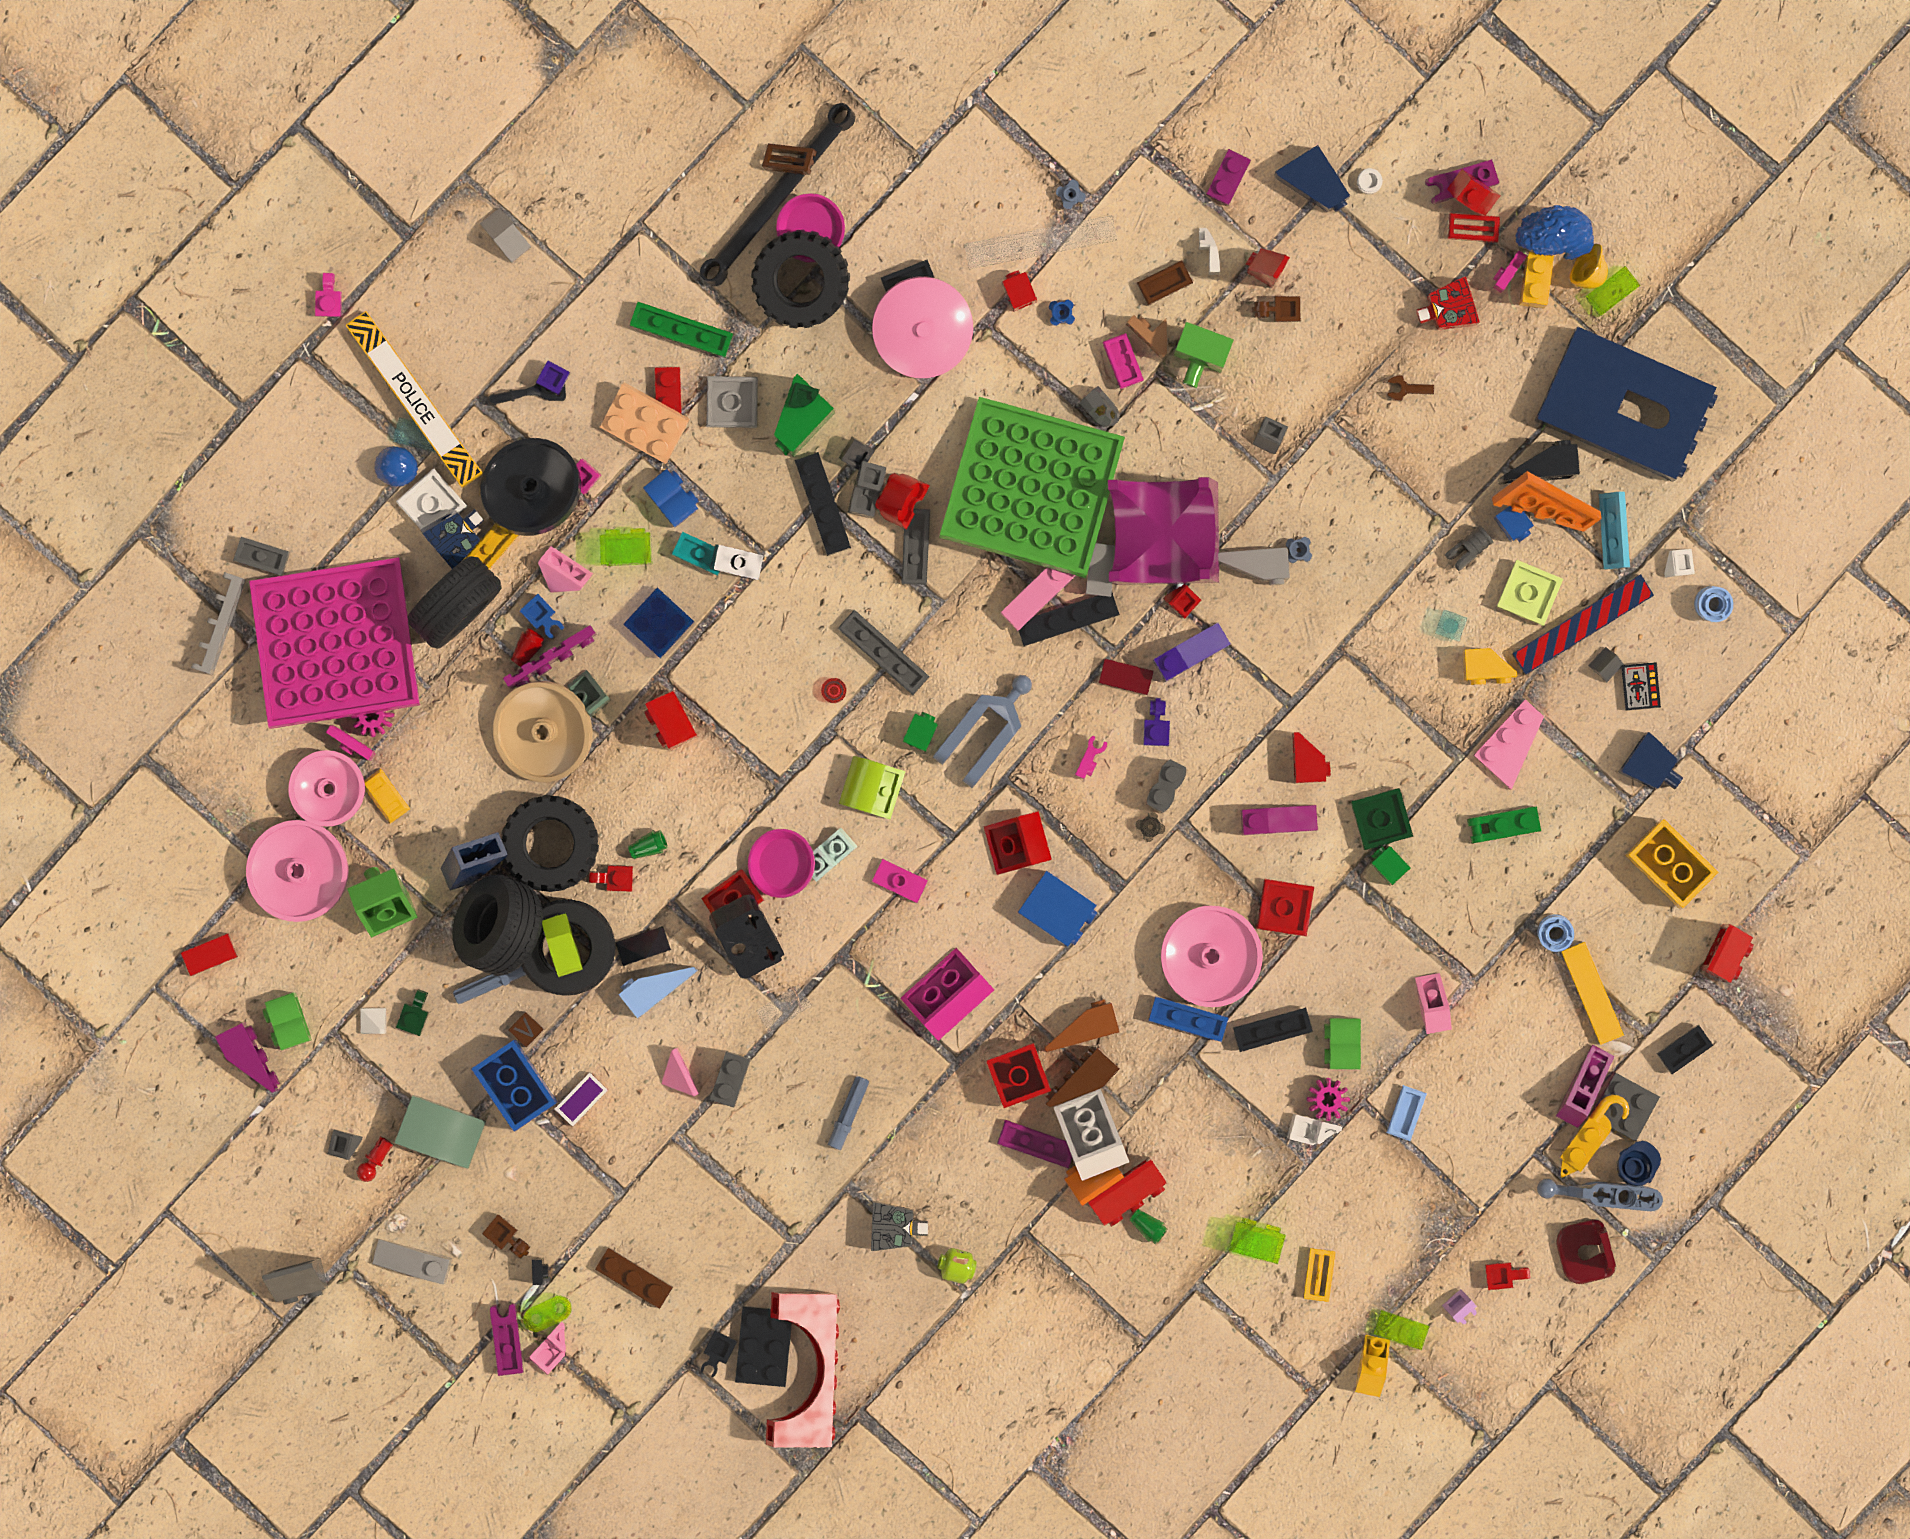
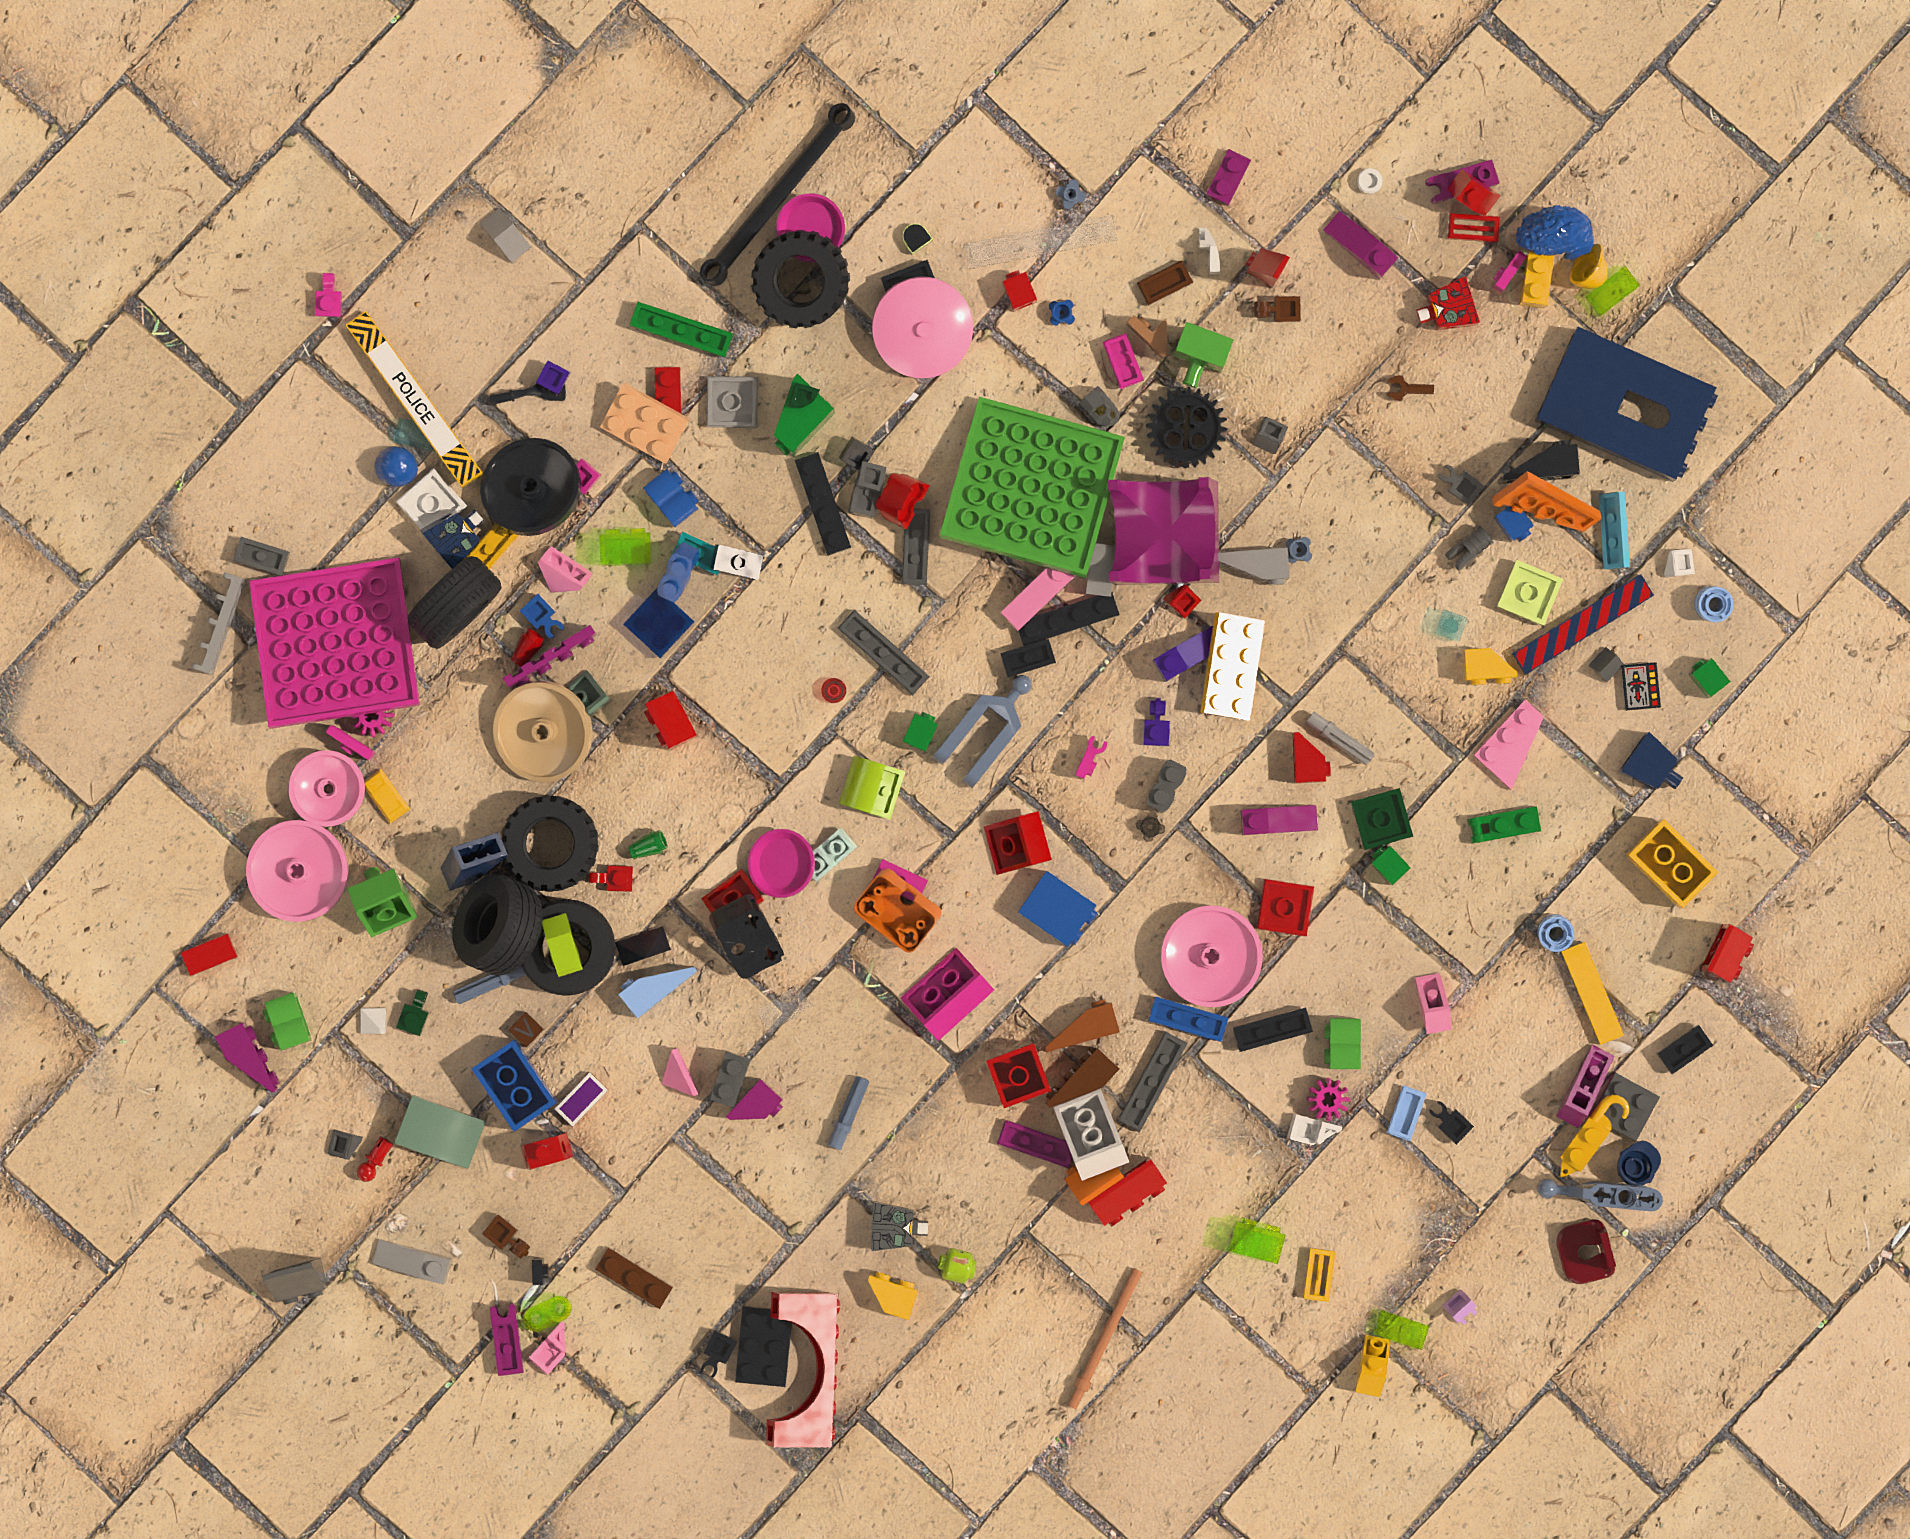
reddish brown tile [762,143,817,175] -> none
dark red tile [1099,659,1154,696] -> none
green cone [1129,1209,1168,1245] -> none
dark blue slope [1274,145,1350,212] -> none
red plate [1485,1262,1530,1290] -> none
none -> red torso [520,1133,573,1170]
none -> blue brick [657,542,699,602]
none -> magenta slope [726,1079,783,1120]
none -> orange axle [854,868,942,953]
none -> yellow slope [868,1271,918,1320]
none -> black tile [903,224,933,255]
none -> black plate [1000,639,1056,678]
none -> nougat bar [1067,1268,1143,1409]
none -> dark grey tile [1118,1031,1188,1132]
none -> black gear [1145,386,1228,469]
none -> plate [1200,612,1265,720]
none -> light grey axle [1305,711,1374,765]
none -> magenta slope [1323,211,1399,280]
none -> black plate [1429,1101,1474,1145]
none -> dark grey plate [1438,465,1484,506]
none -> green brick [1689,658,1731,698]

